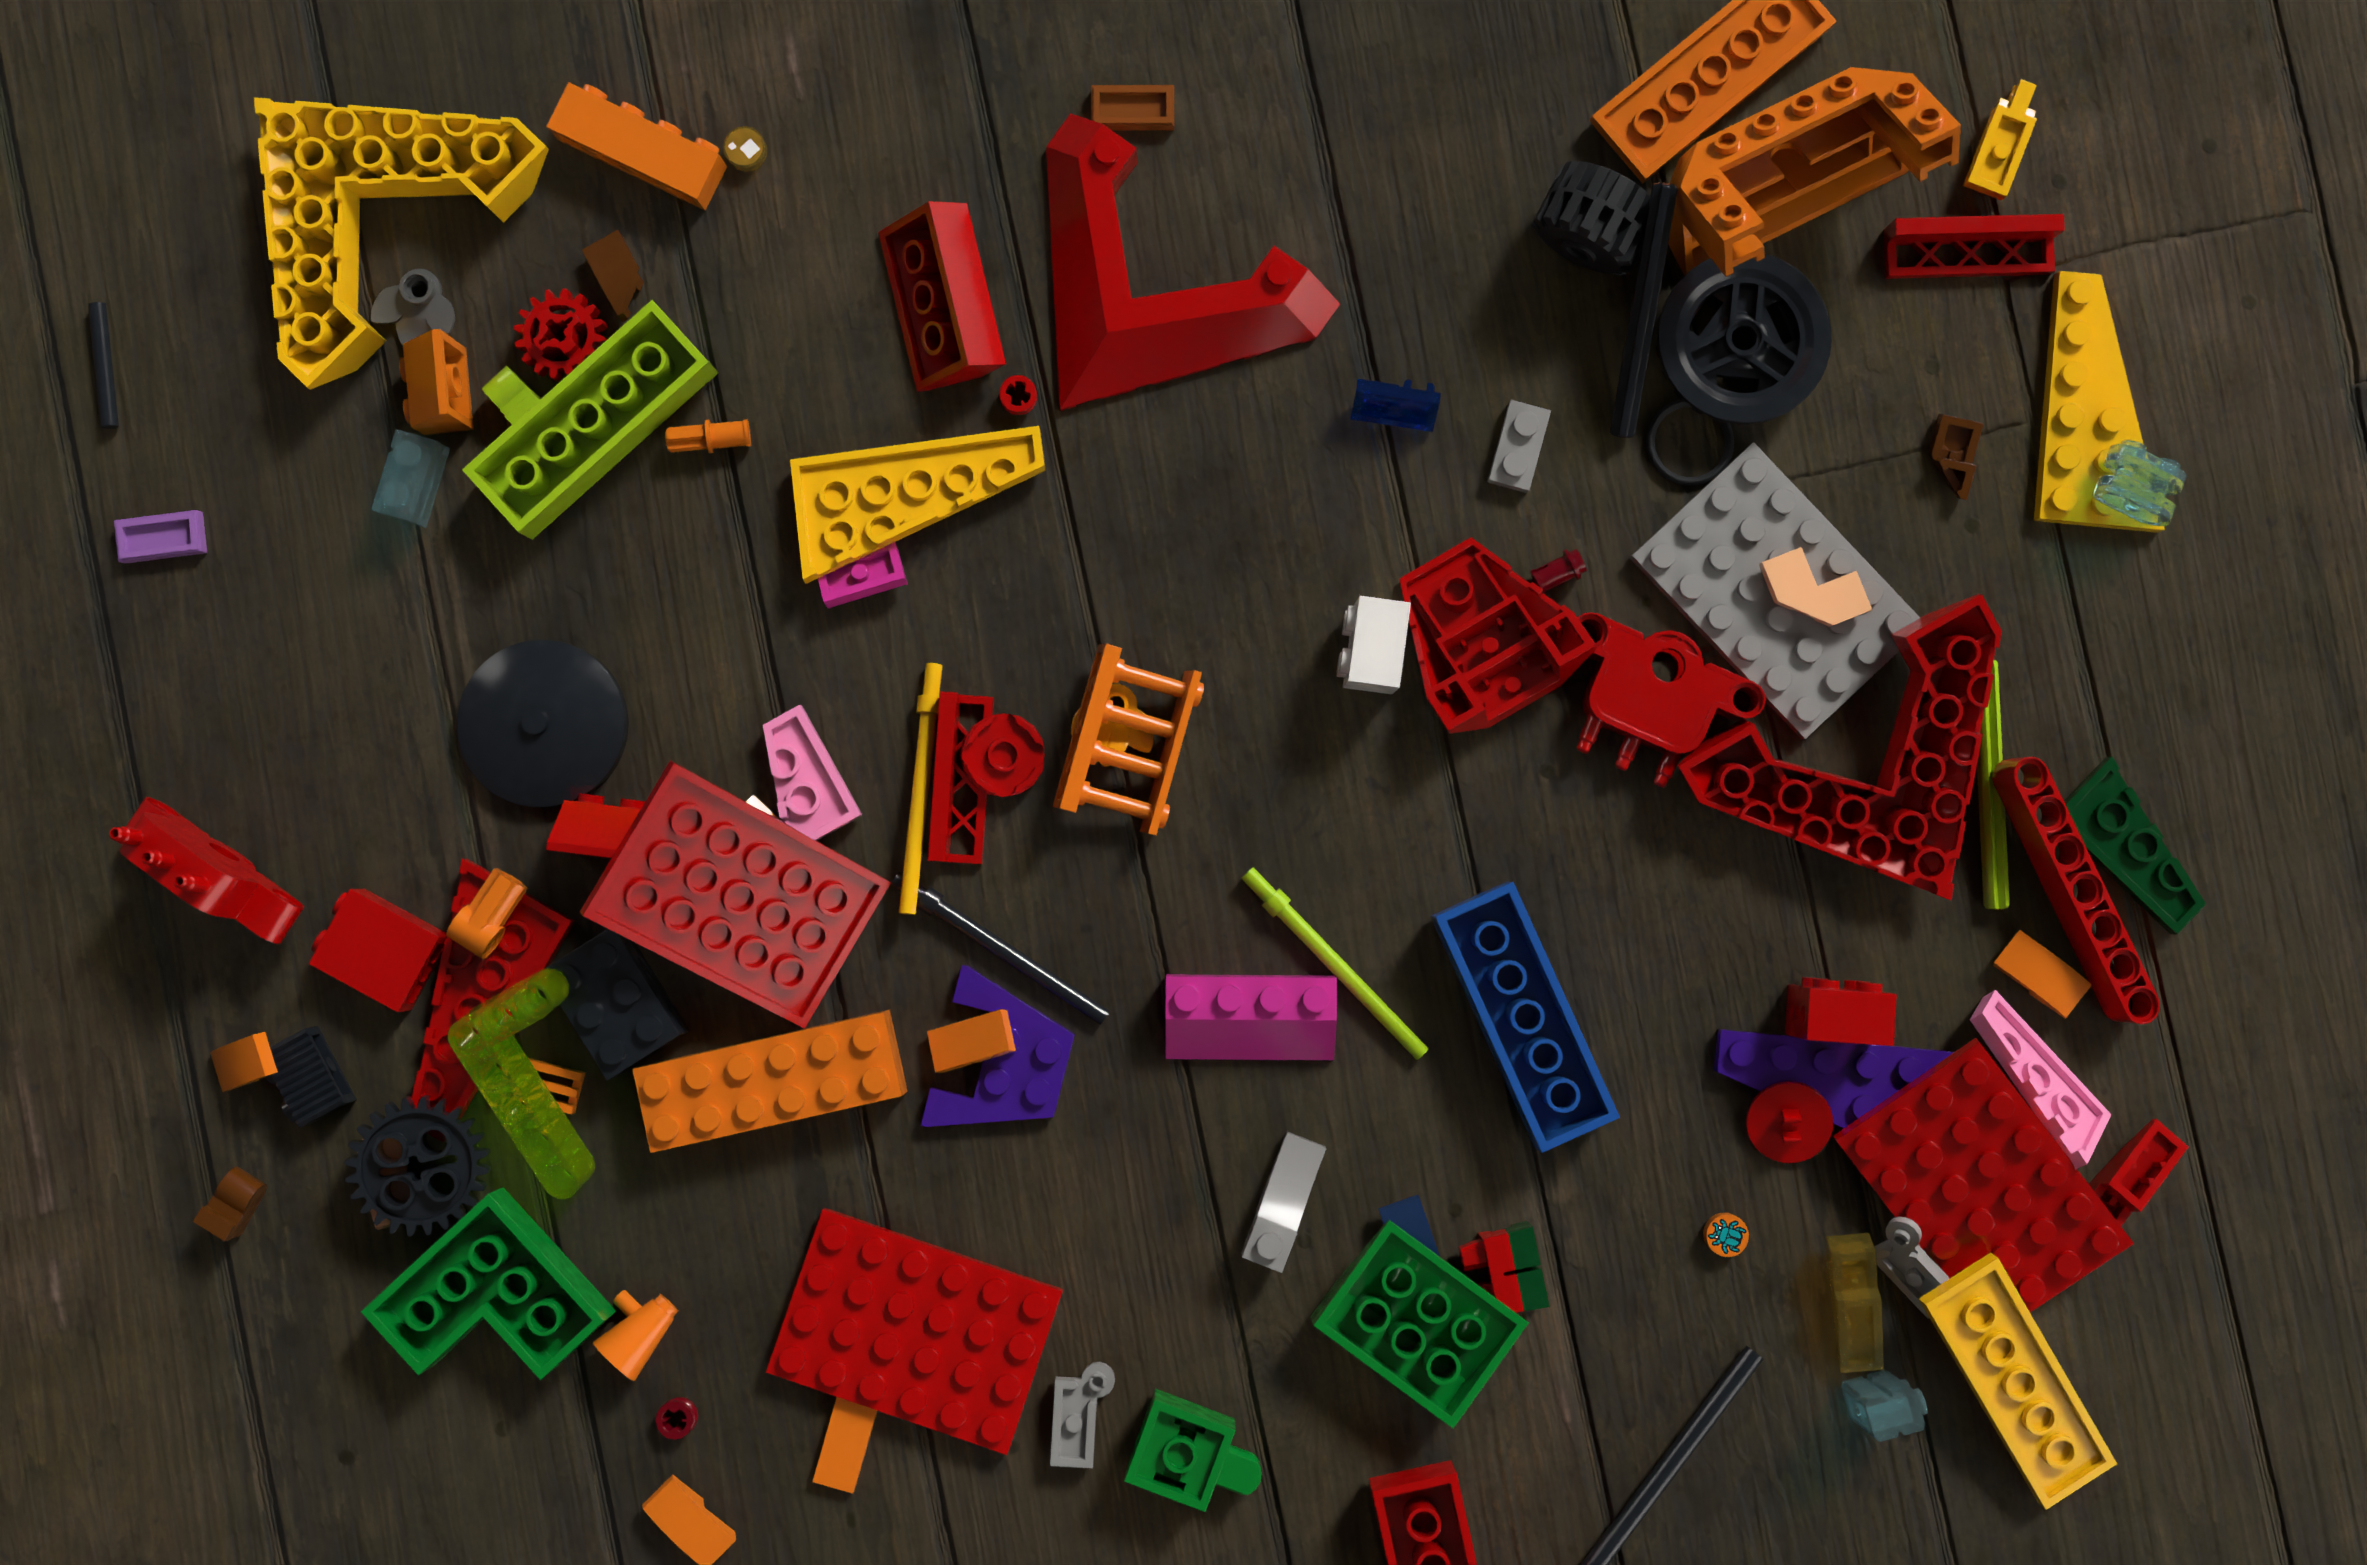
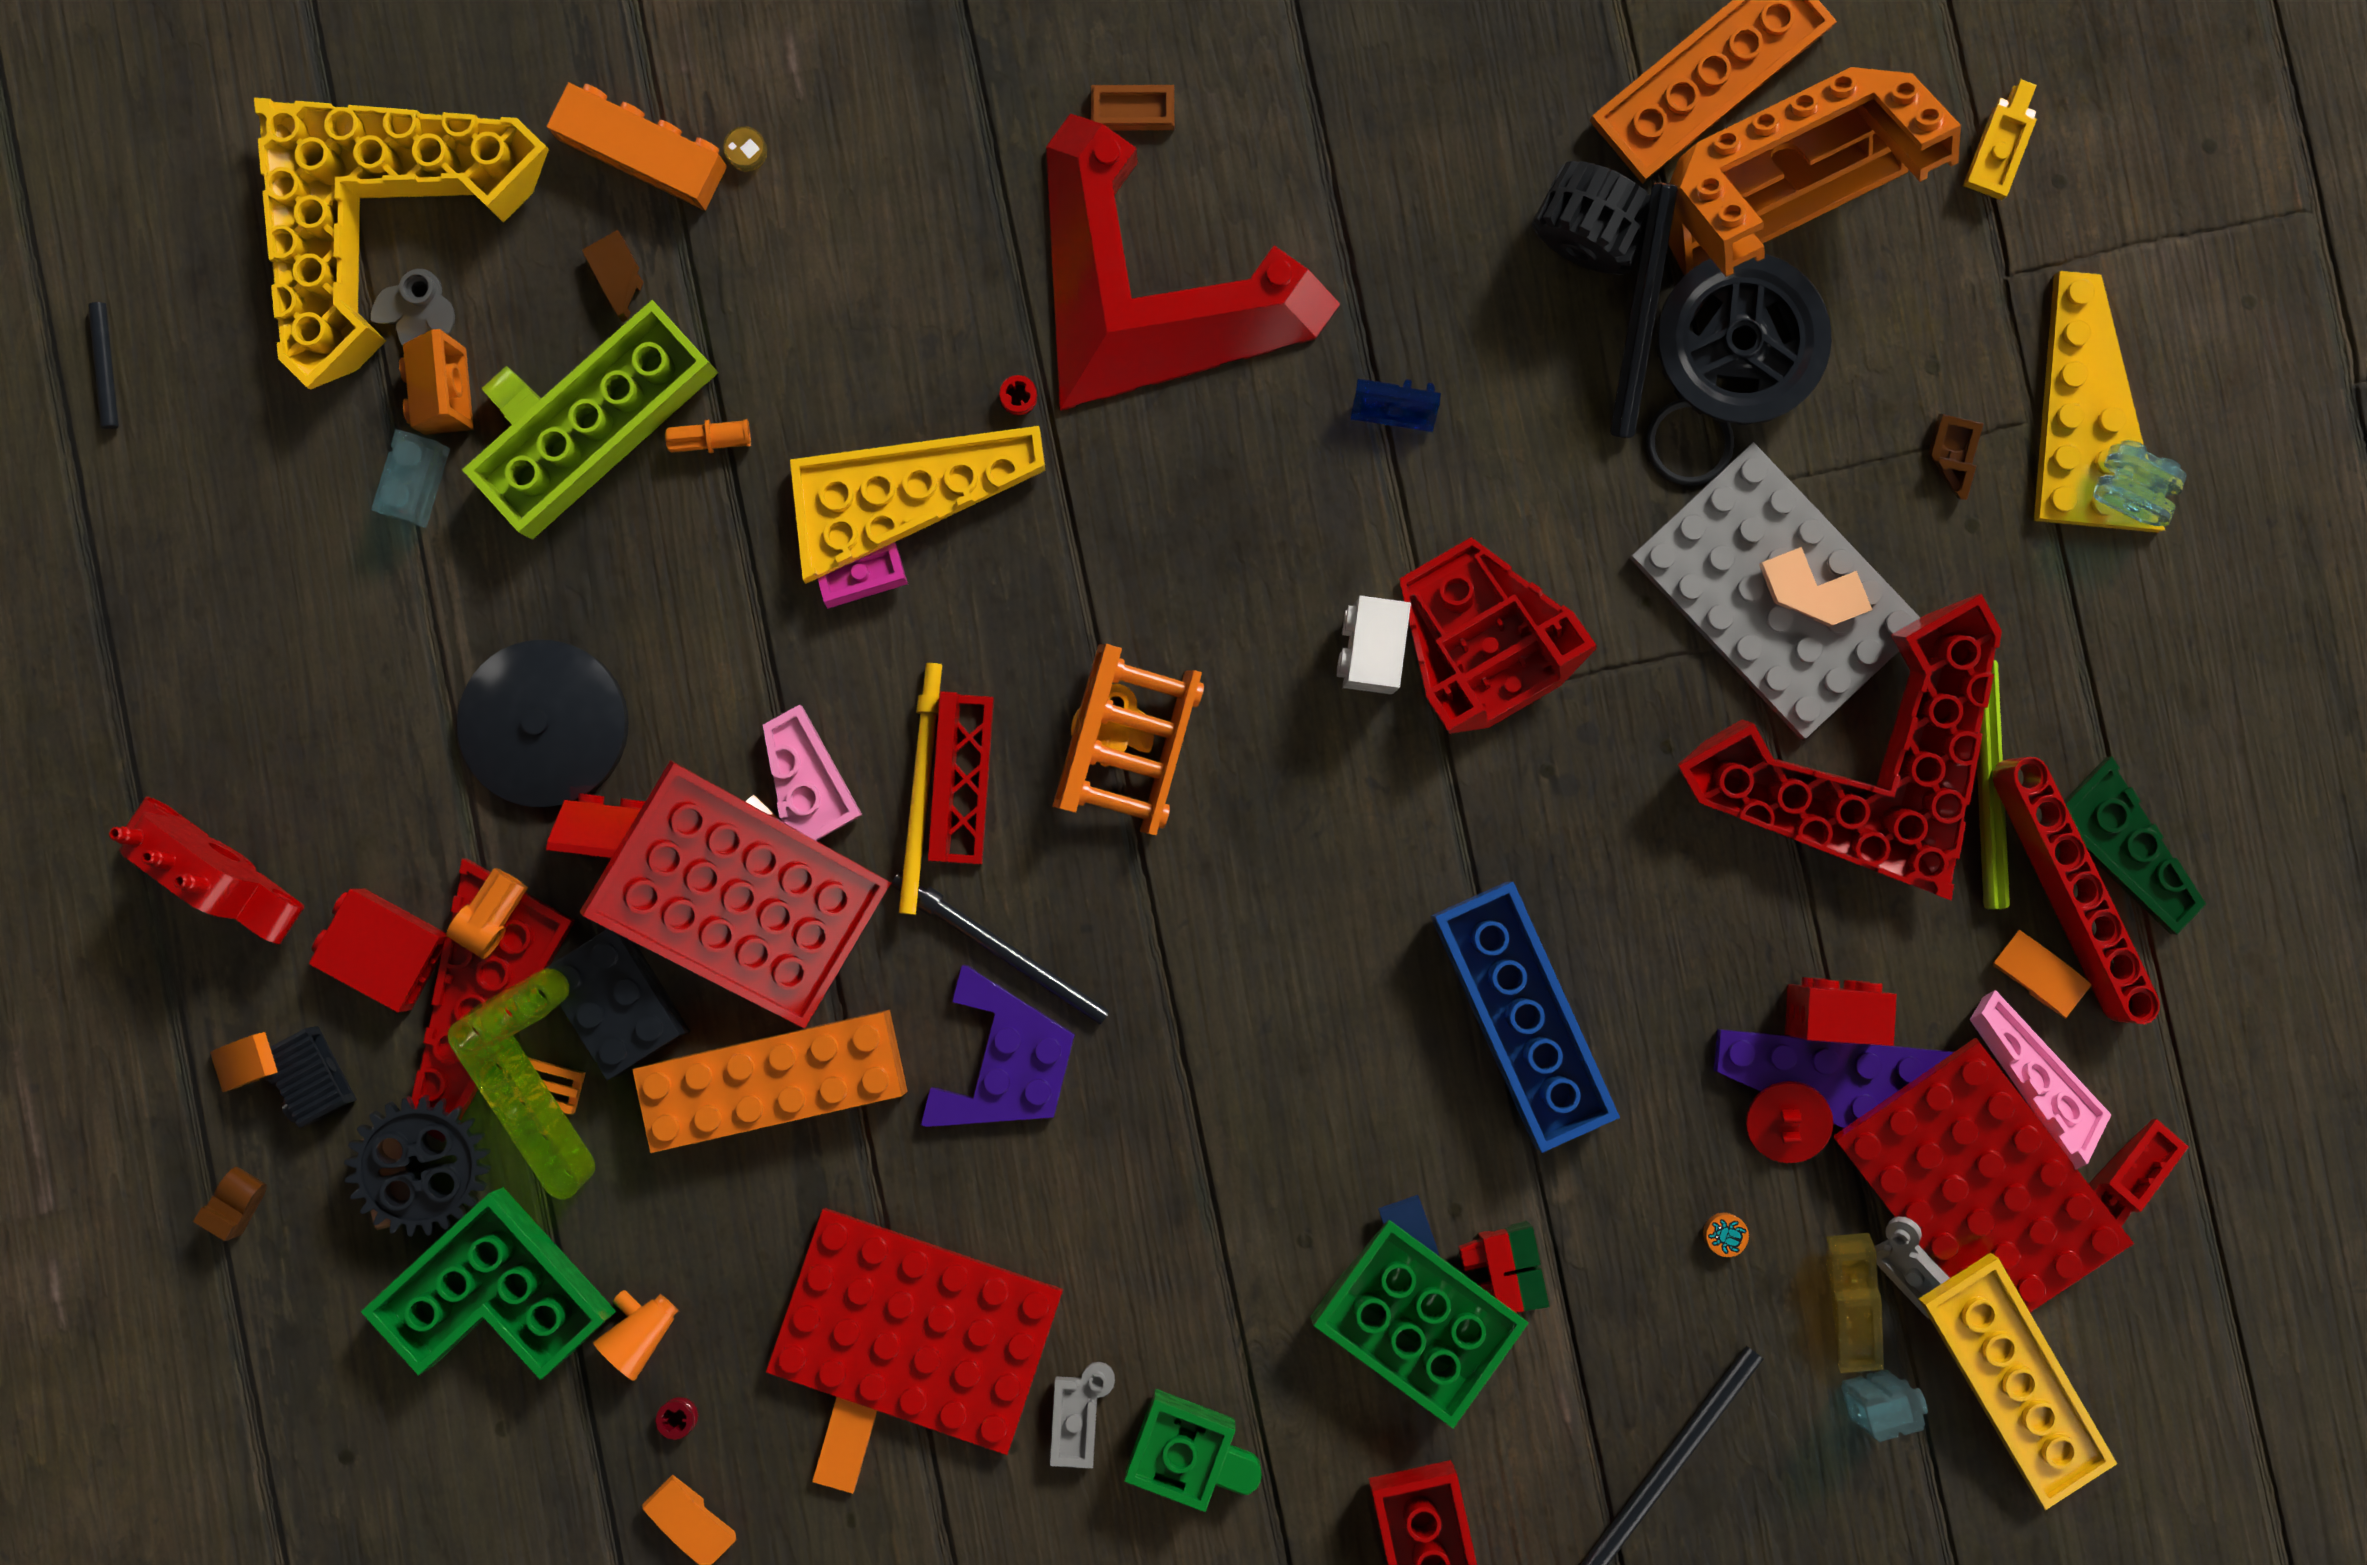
medium lavender tile [114,510,207,564] -> none
red gear [513,288,608,382] -> none
red slope [878,201,1006,392] -> none
orange tile [927,1009,1016,1073] -> none
red tile [960,713,1045,797] -> none
dark pink slope [1166,974,1337,1060] -> none
lime bar [1241,867,1429,1060] -> none
light grey slope [1241,1131,1326,1273] -> none
light grey plate [1487,400,1551,493] -> none
dark red pin [1530,549,1587,593] -> none
red piece [1576,612,1766,788] -> none
red fence [1883,214,2065,279] -> none

